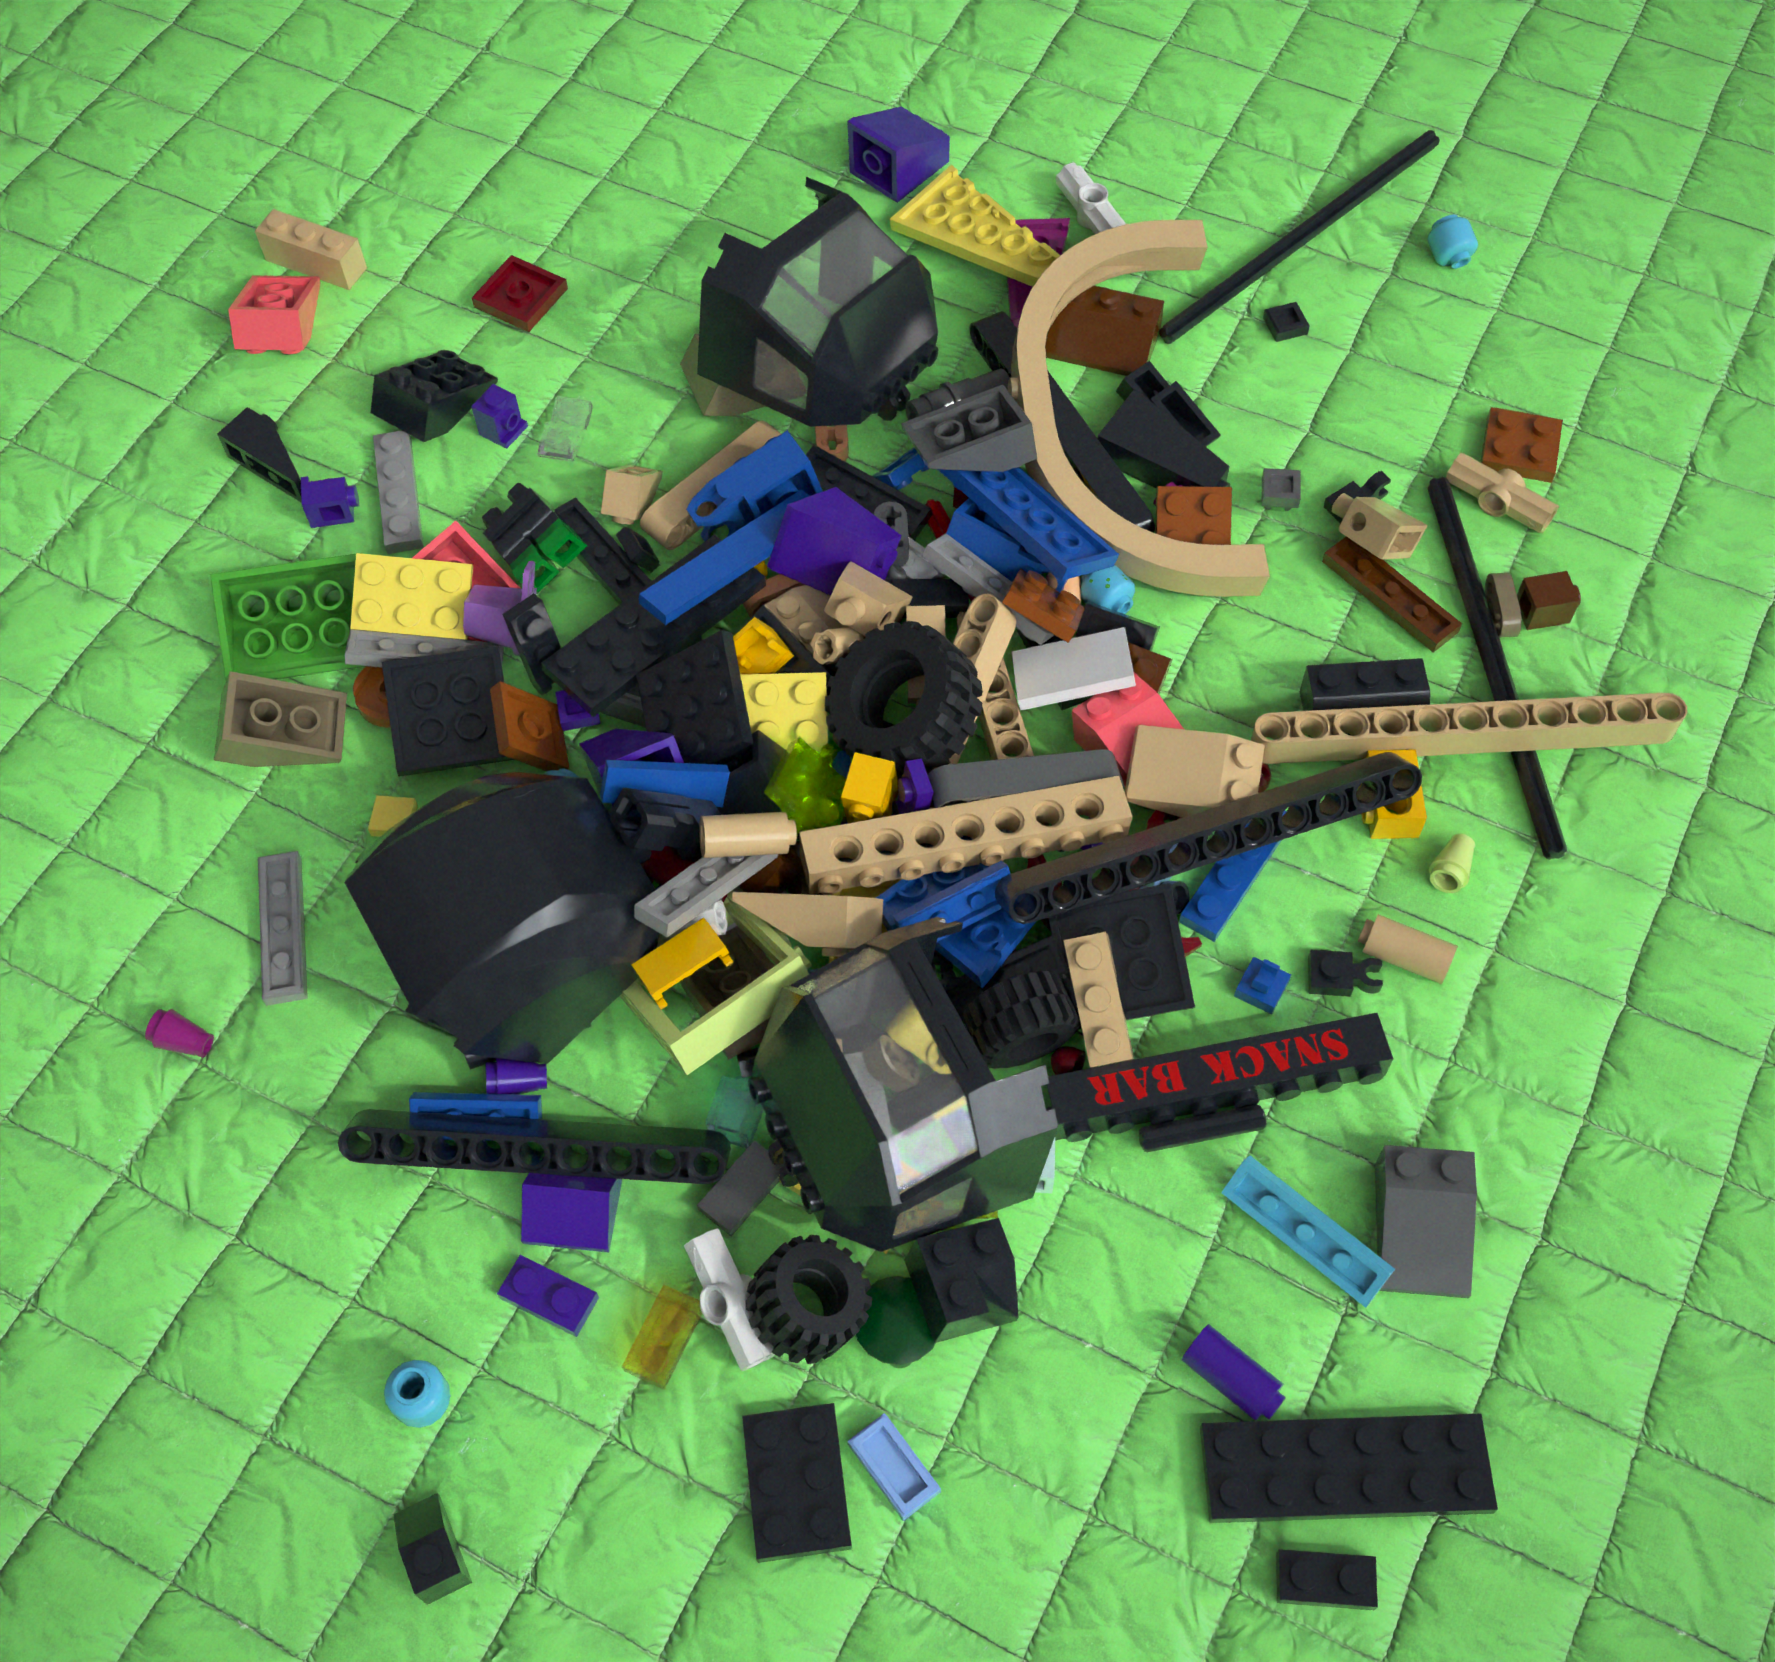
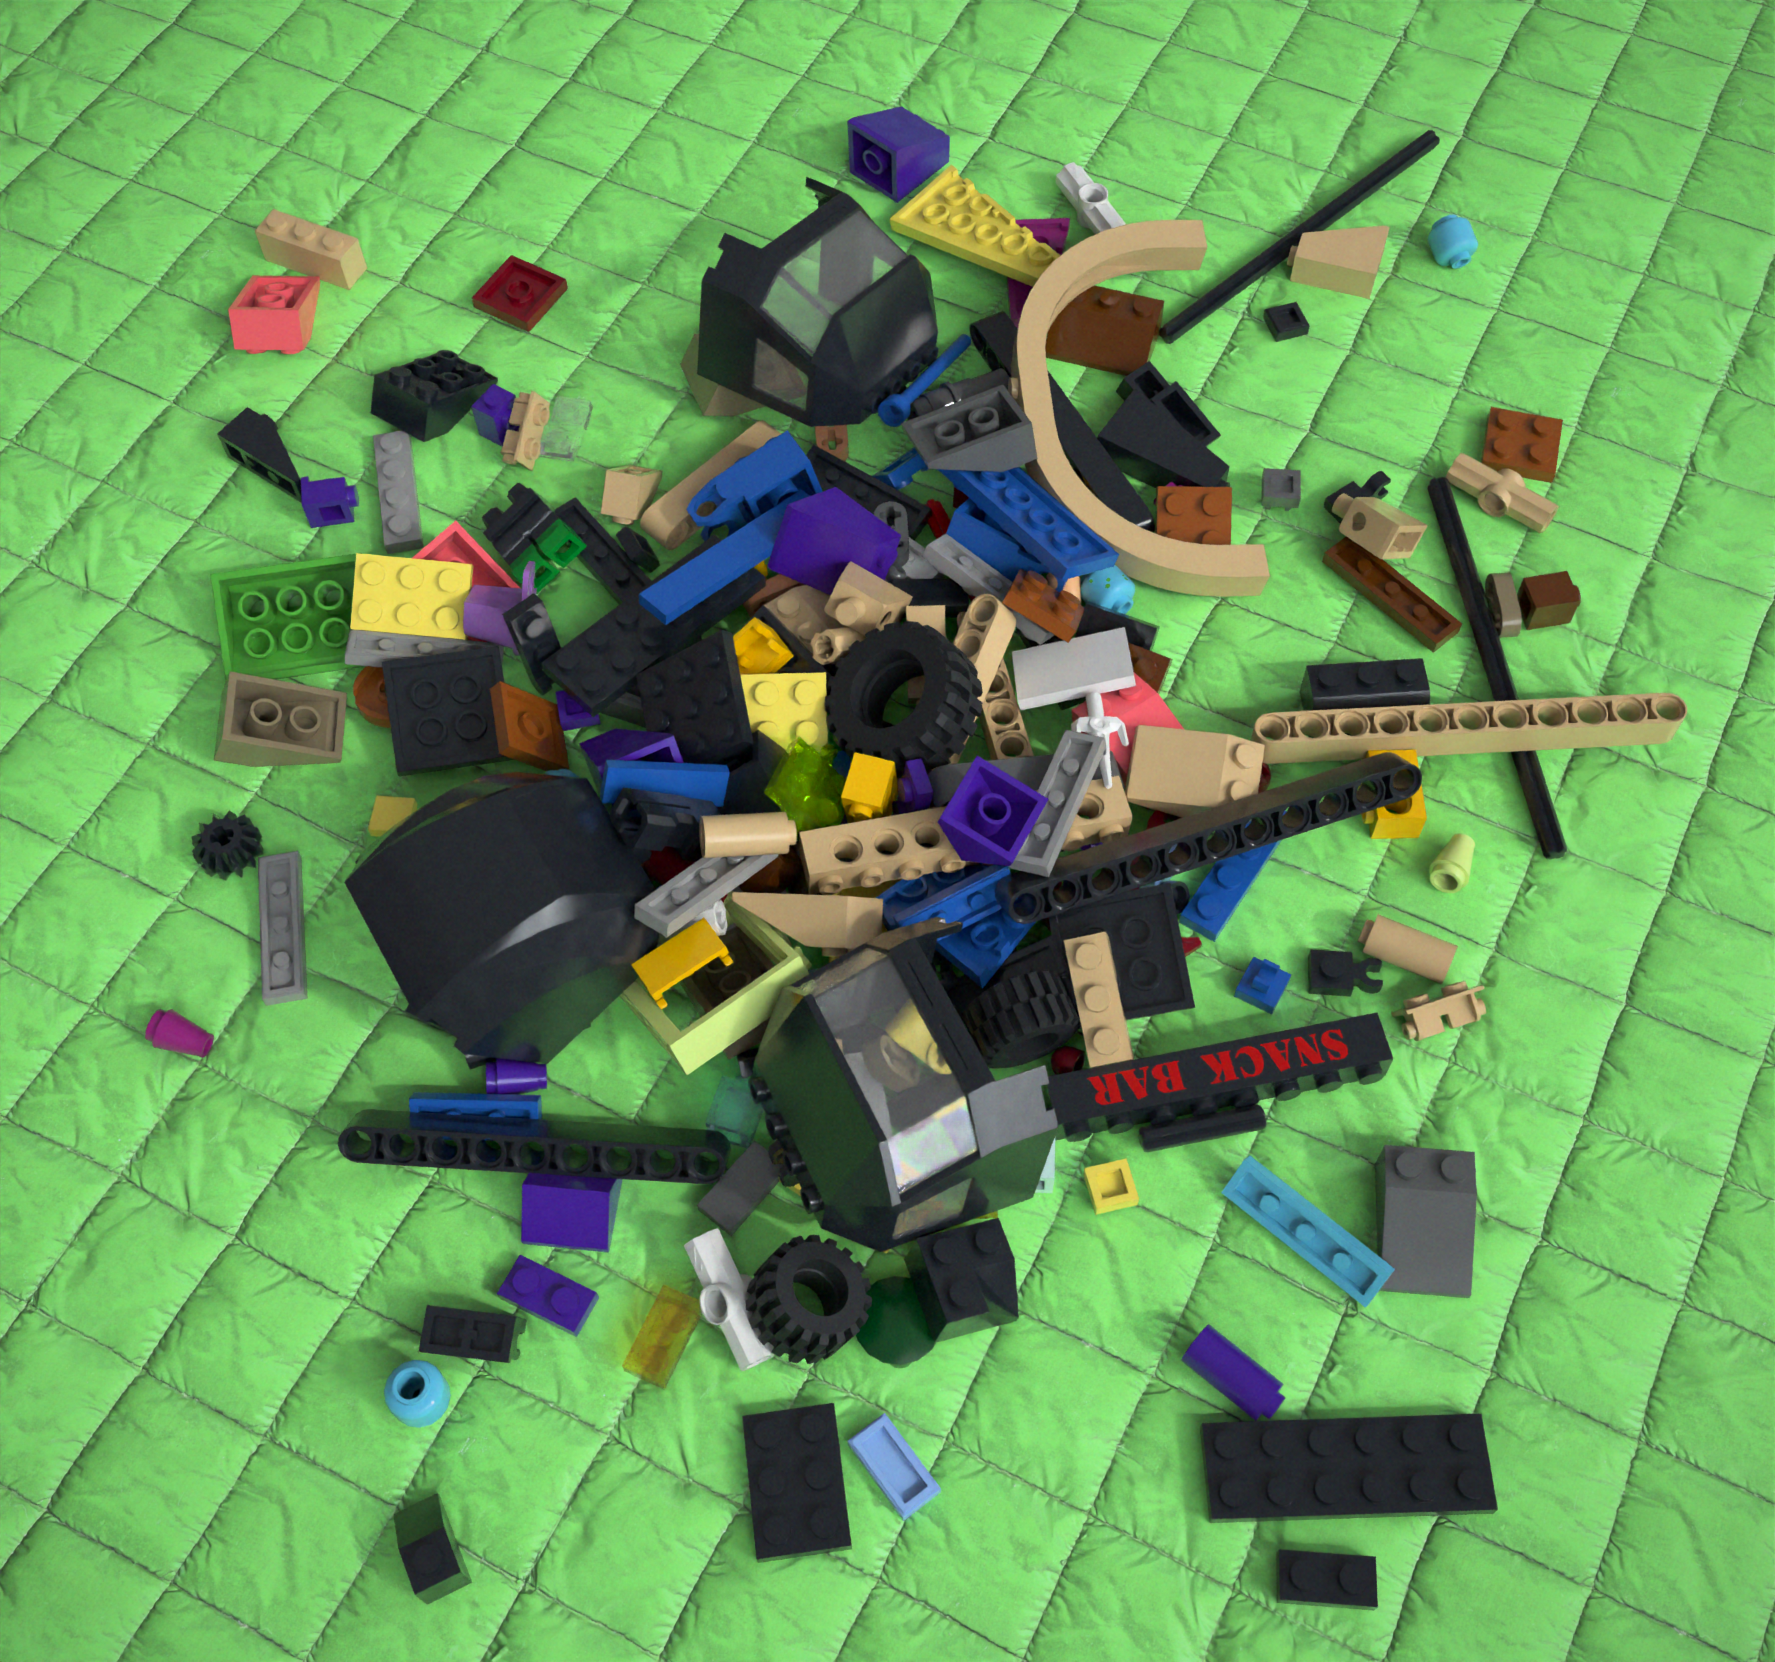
none -> black gear [192,810,263,881]
none -> black hinge [418,1305,527,1363]
none -> tan hinge [500,391,550,471]
none -> blue piece [878,334,971,427]
none -> dark purple slope [937,755,1049,866]
none -> light grey plate [1009,730,1106,877]
none -> white piece [1071,692,1129,789]
none -> light yellow plate [1083,1158,1139,1215]
none -> tan slope [1287,225,1390,299]
none -> tan hinge [1391,981,1486,1041]

